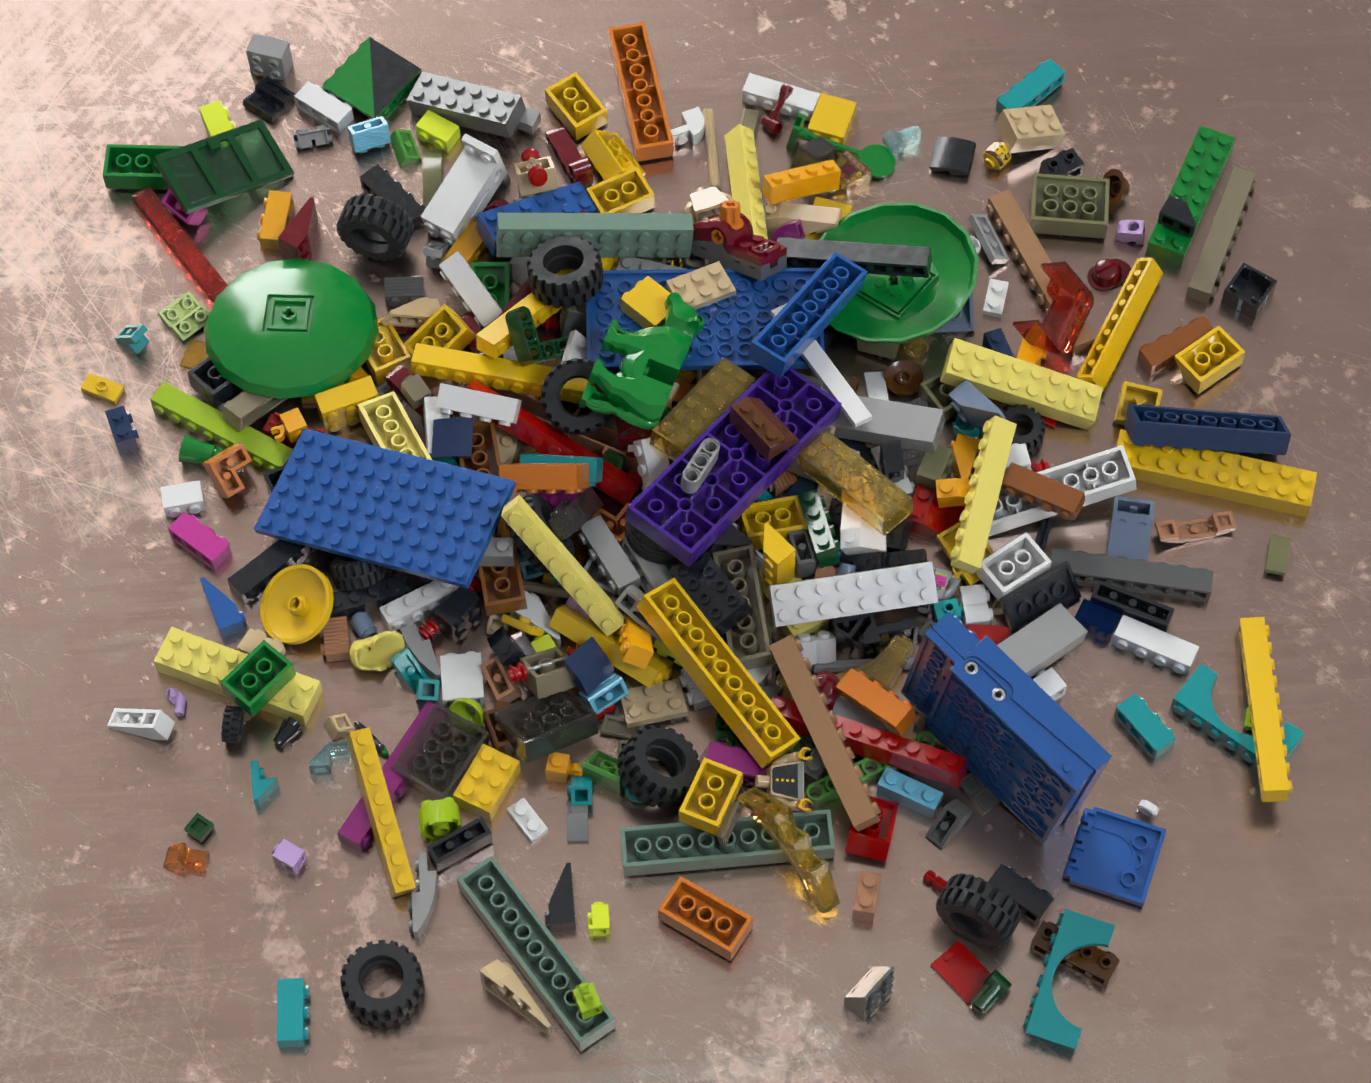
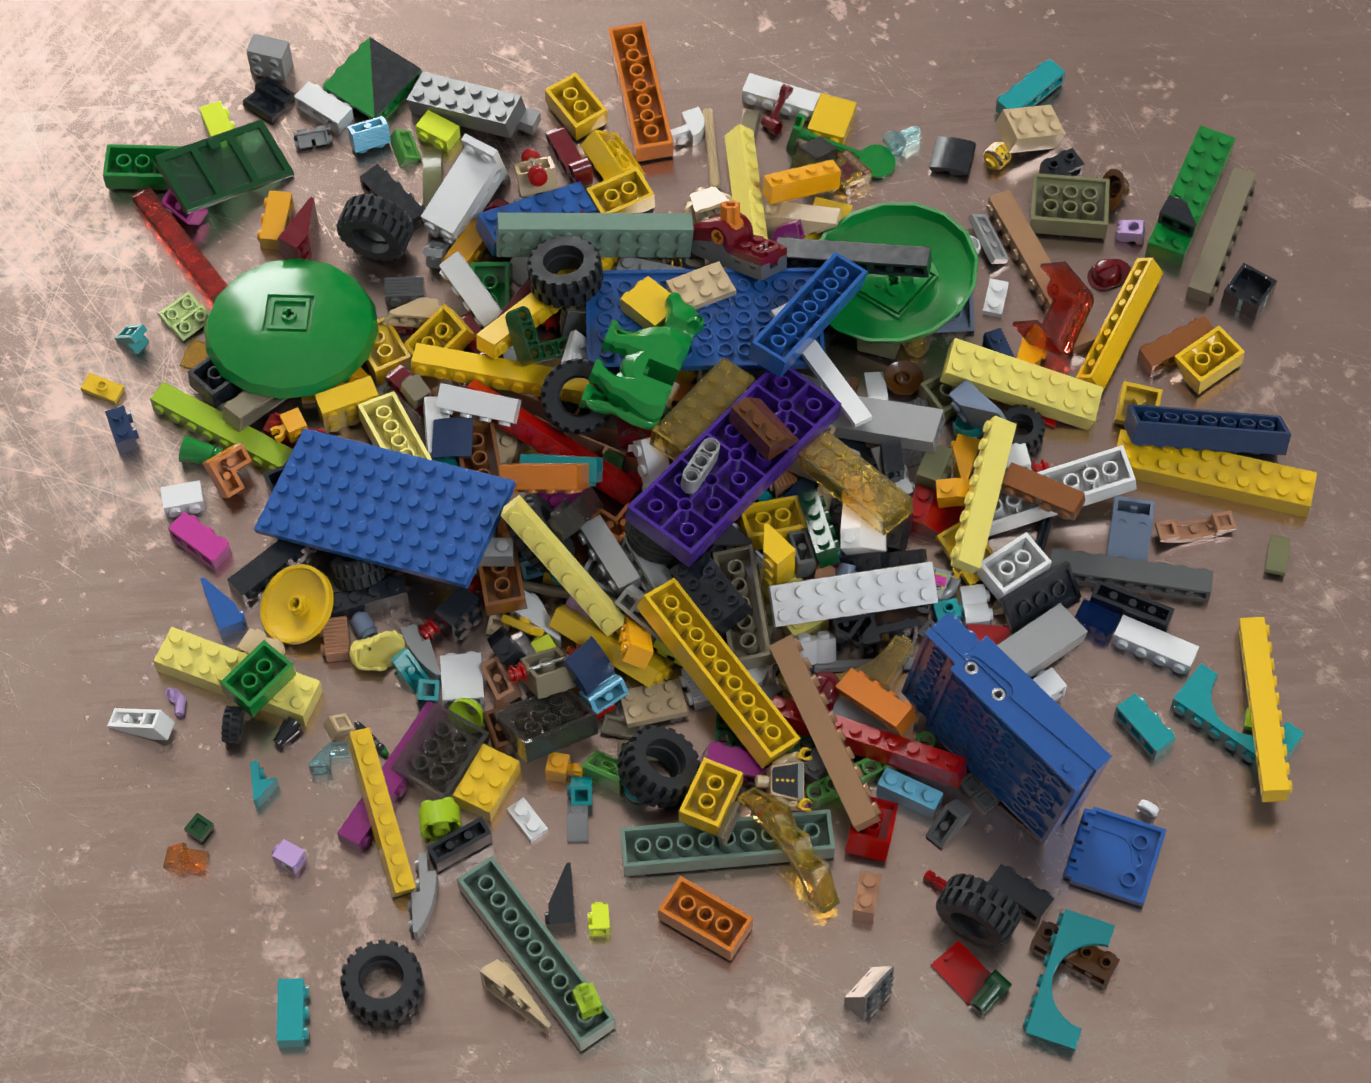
white brick [379,580,459,631] -> none

